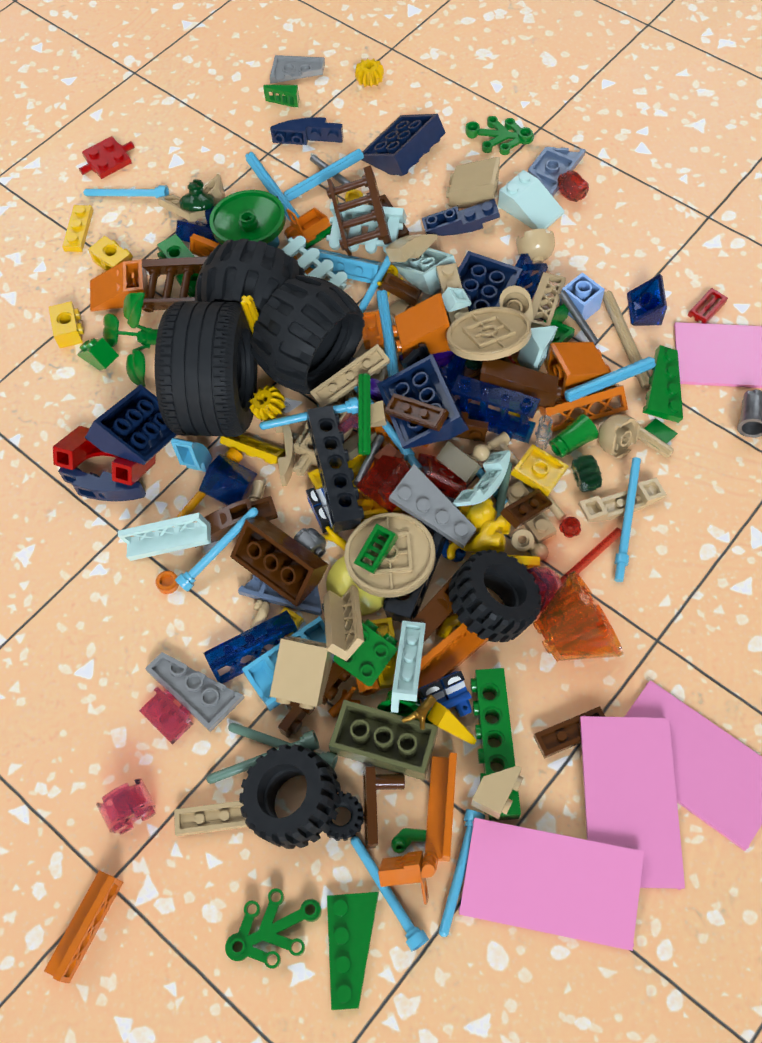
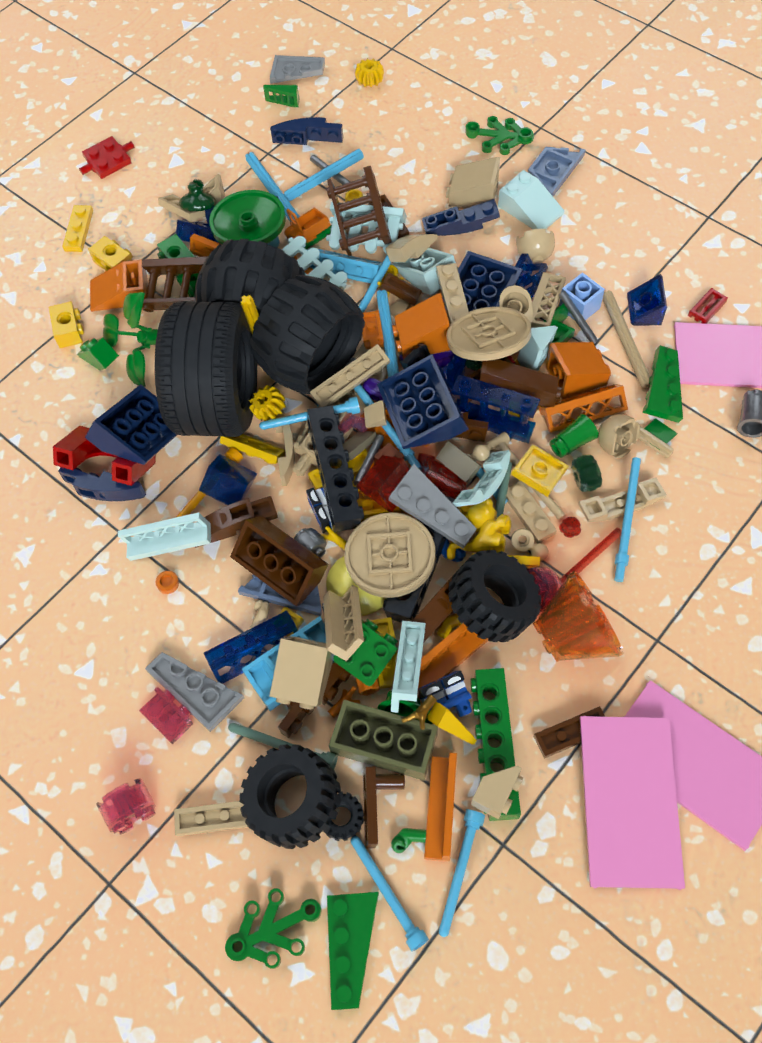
orange fence [44,870,124,984] -> none
medium azure piece [83,185,169,199] -> none
medium azure slope [171,438,212,472] -> none
medium azure piece [175,507,258,592] -> none
sand green piece [206,730,320,784] -> none
tan pin [248,480,266,502] -> none
green slope [354,523,398,574] -> none
green axle [358,373,371,456] -> none
dark blue slope [362,114,446,176] -> none
orange piece [378,851,438,905] -> none
reddish brown tile [384,393,449,432] -> none
light aqua slope [442,287,471,312] -> none
bright pink piece [458,818,645,951] -> none
reddish brown tile [500,489,553,529] -> none
clear pin [535,415,553,450] -> none
clear red hair [557,170,589,202] -> none
medium azure axle [564,357,656,402] -> none

